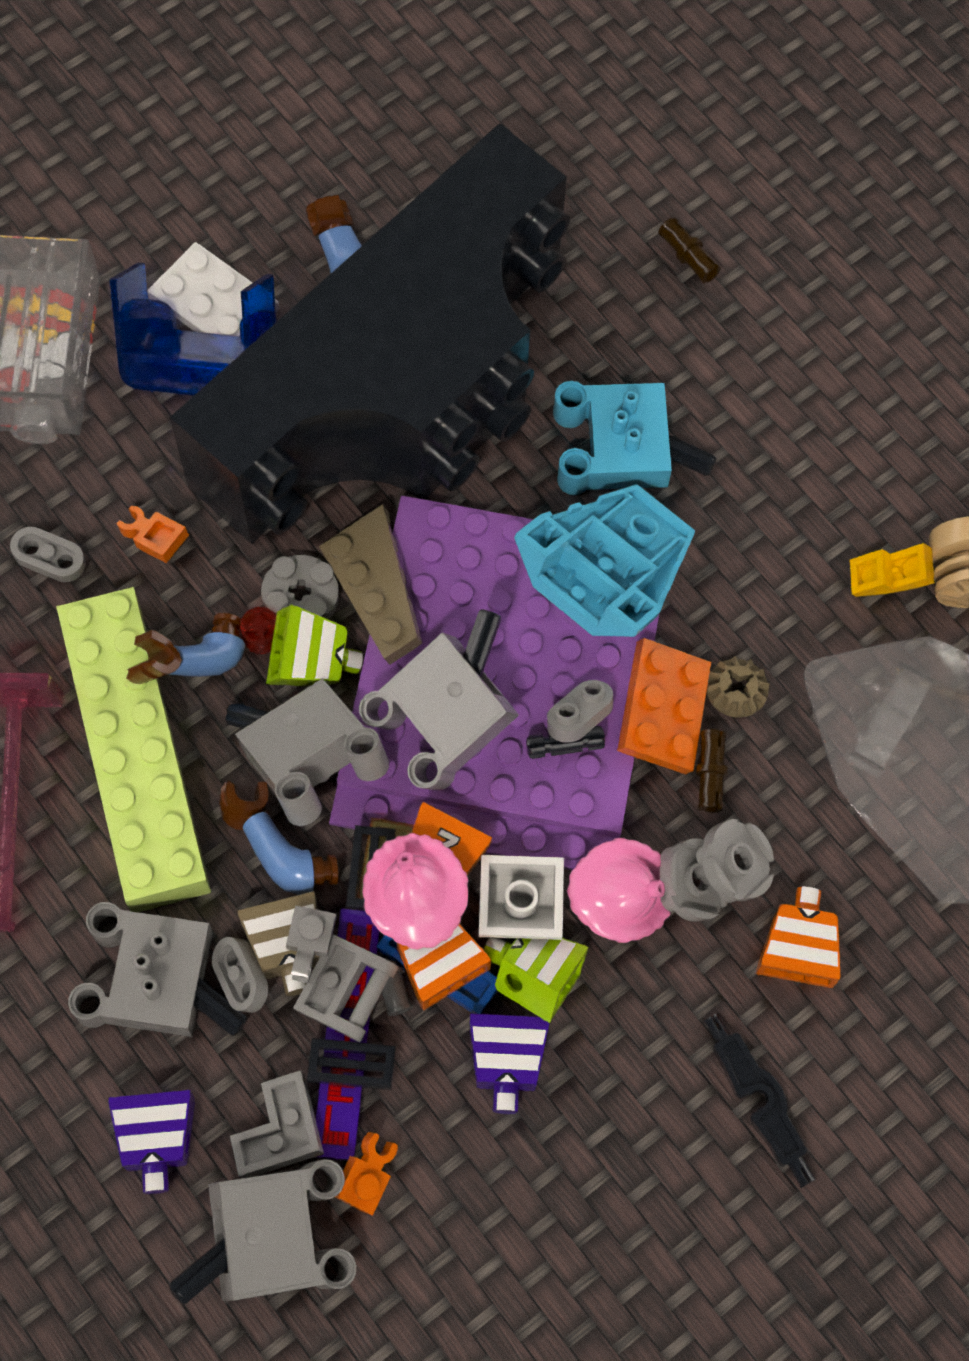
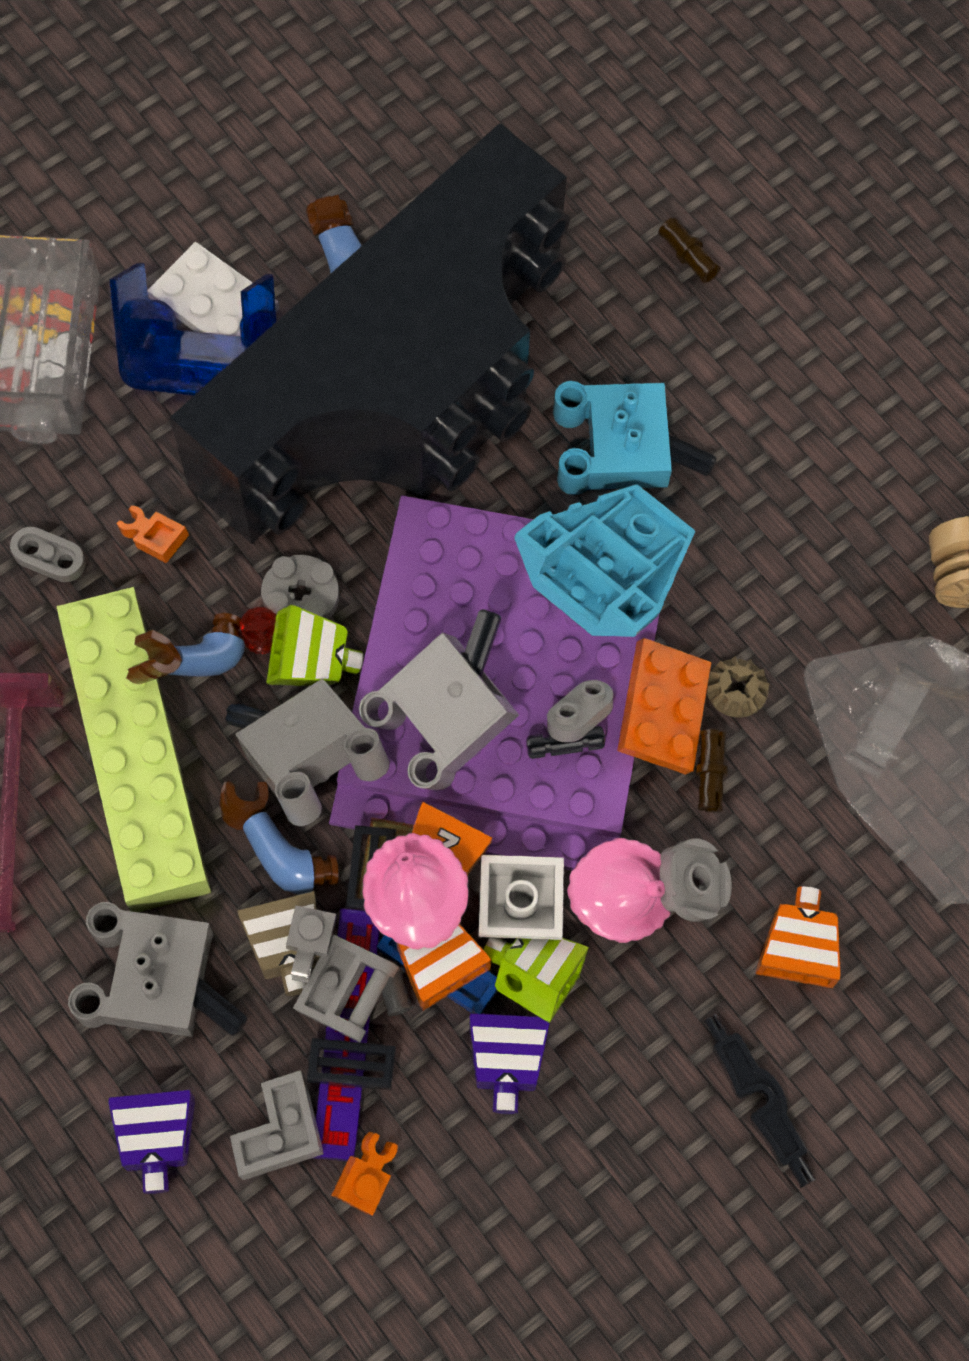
light grey piece [169,1160,357,1304] -> none
light grey plate [212,937,268,1013] -> none
dark tan wing [319,504,423,665] -> none
light grey plate [696,819,774,903] -> none
yellow slope [850,543,935,597] -> none

